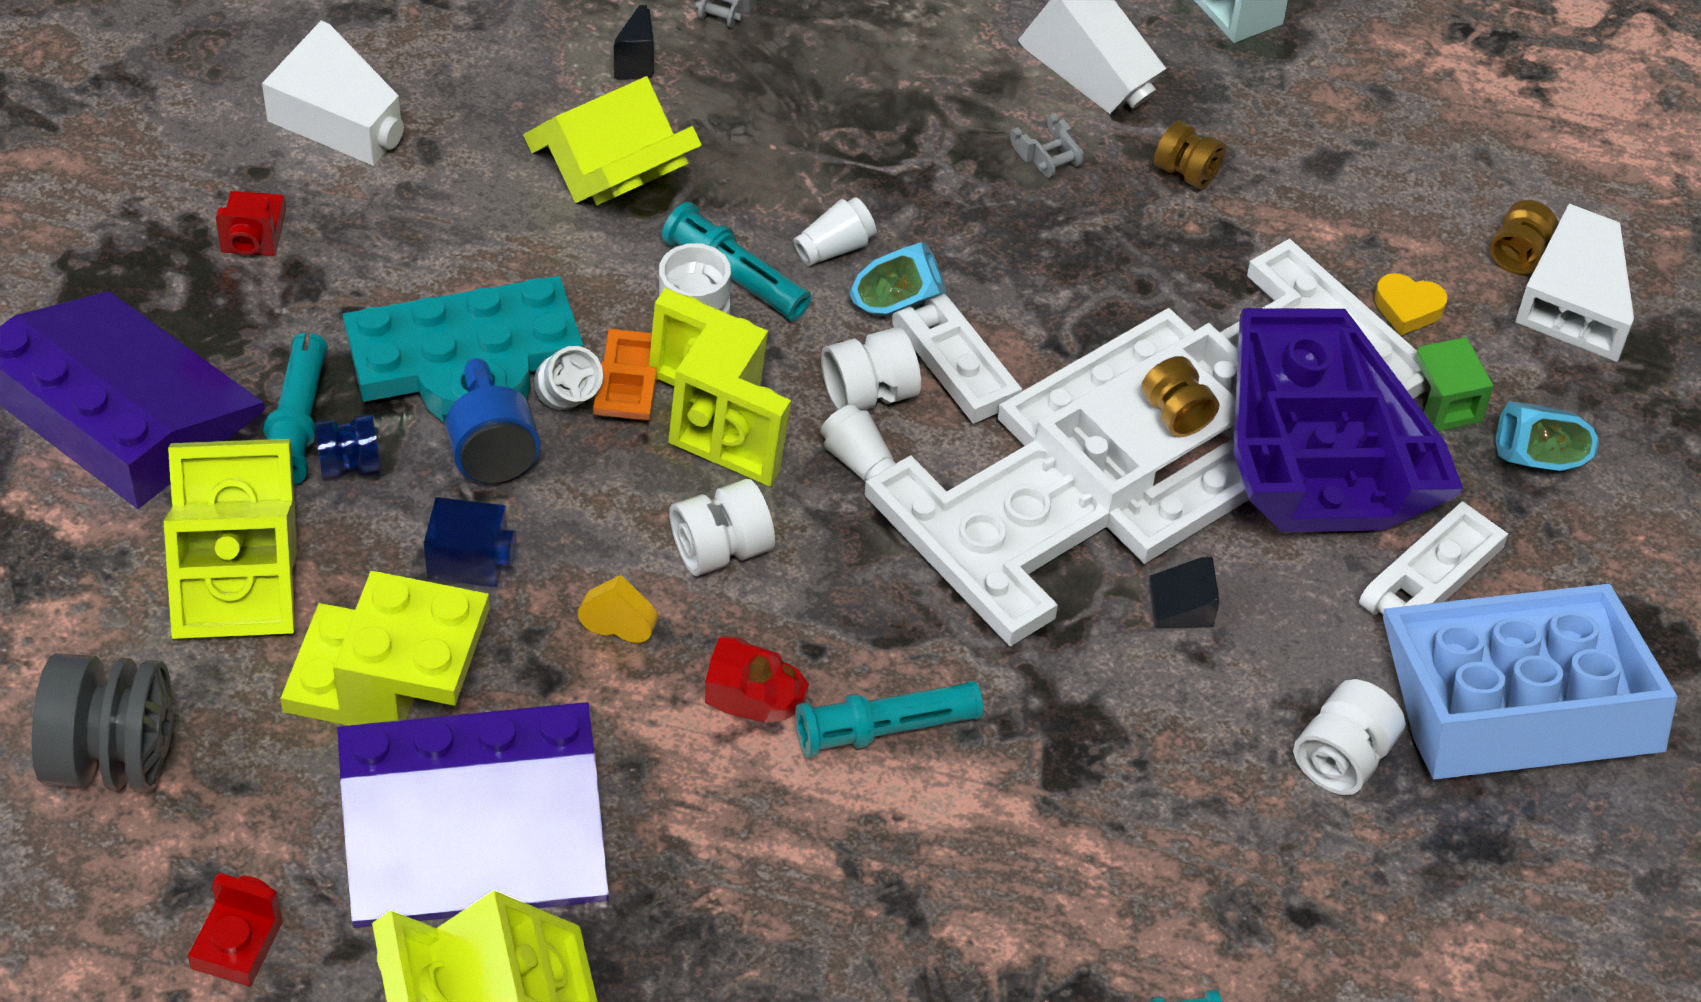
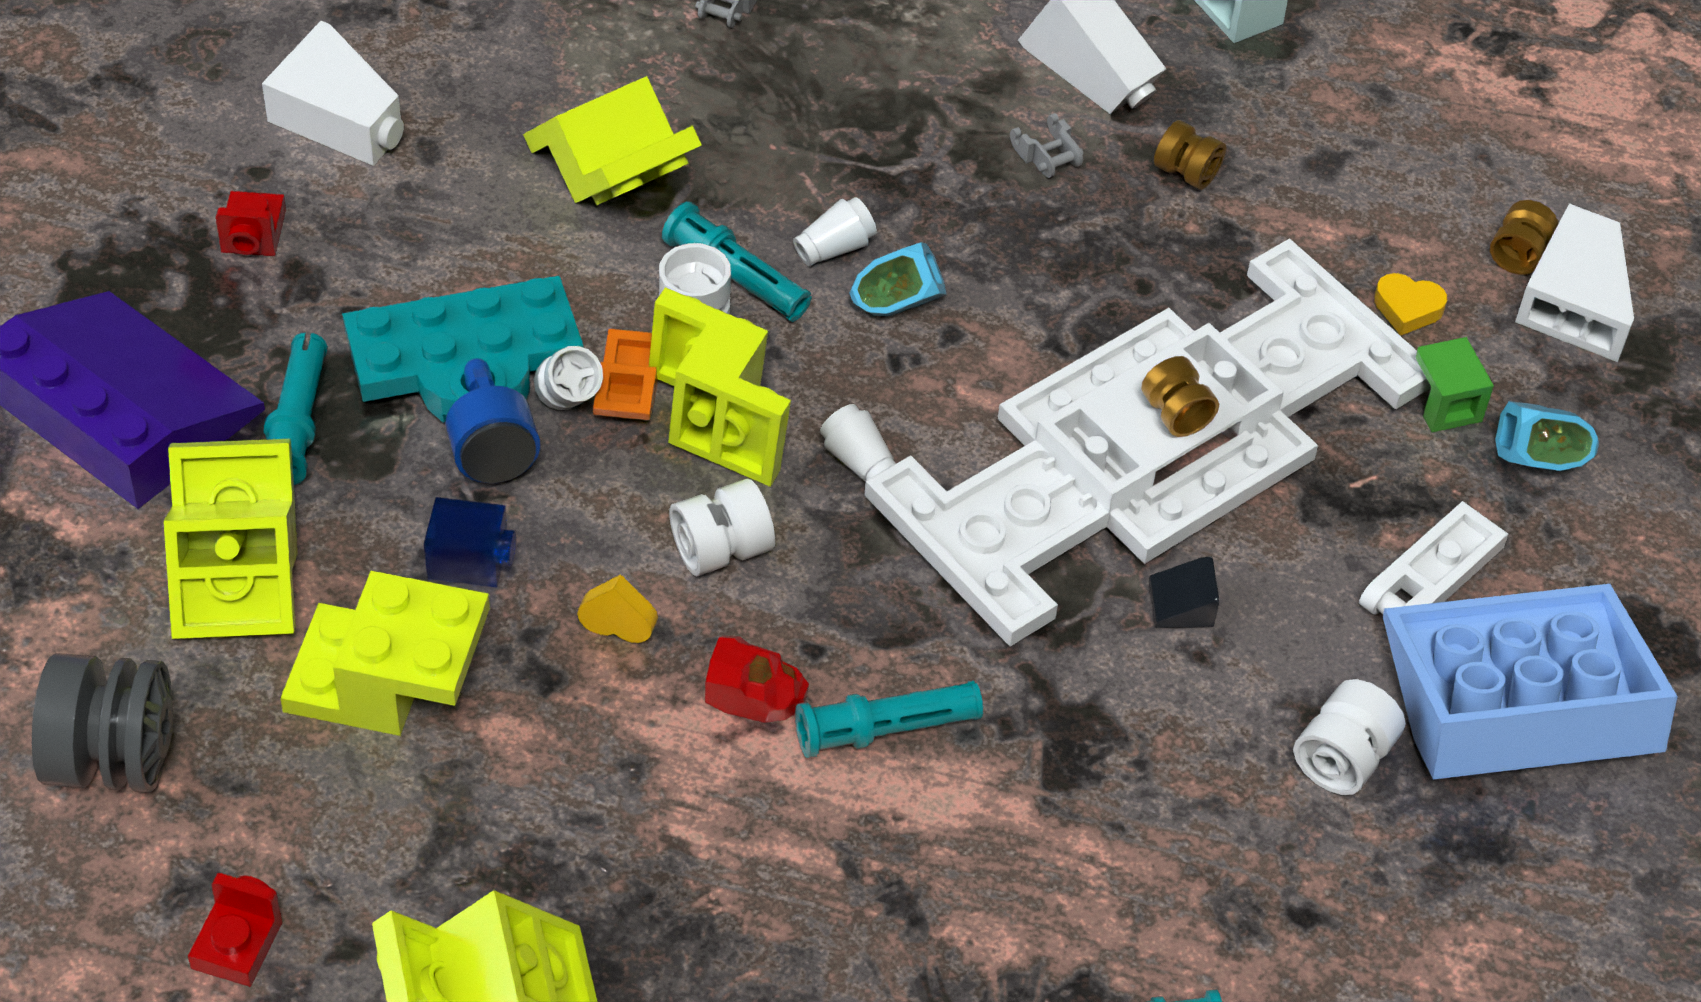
clear blue wheel [315,414,380,478] -> none
slope [337,702,609,928] -> none
black slope [613,5,654,80] -> none
white wheel [821,326,921,411] -> none
white plate [892,293,1022,424] -> none
dark purple wedge [1233,308,1463,532] -> none

